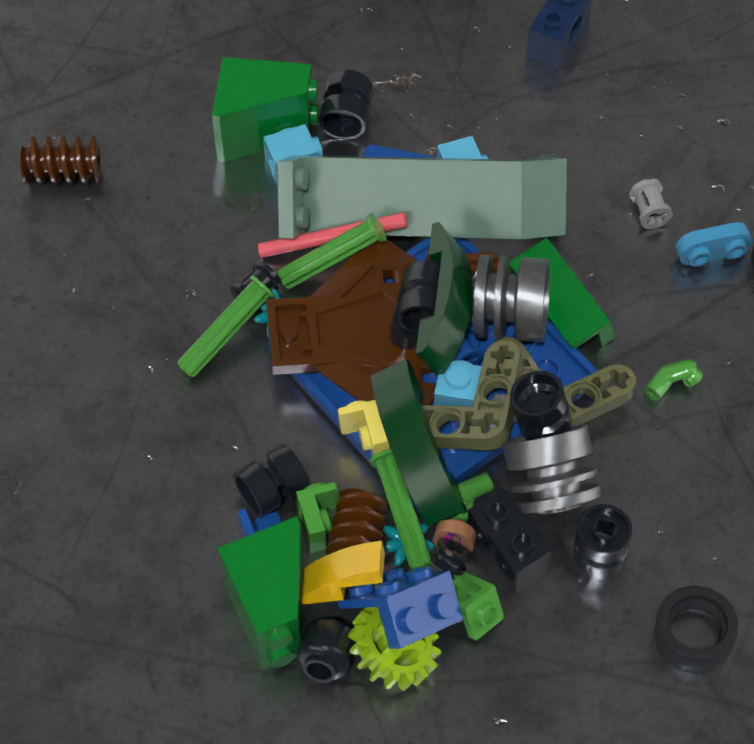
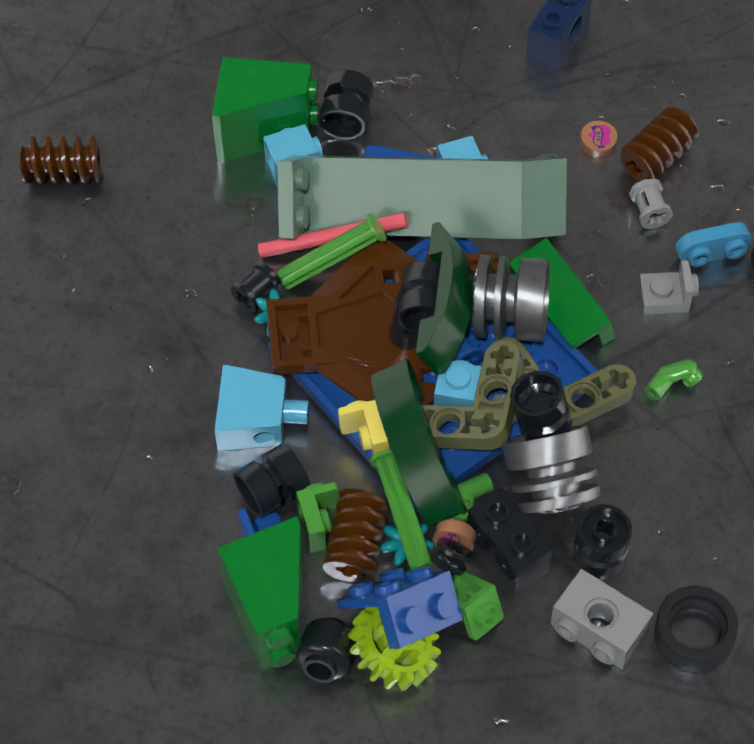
bright green axle [177,275,275,377] -> none
yellow slope [300,541,385,605] -> none
none -> medium azure torso [215,365,309,451]
none -> light grey brick [551,569,654,670]
none -> nougat tile [580,120,618,157]
none -> reddish brown piece [620,107,699,183]
none -> light grey bracket [638,260,699,314]

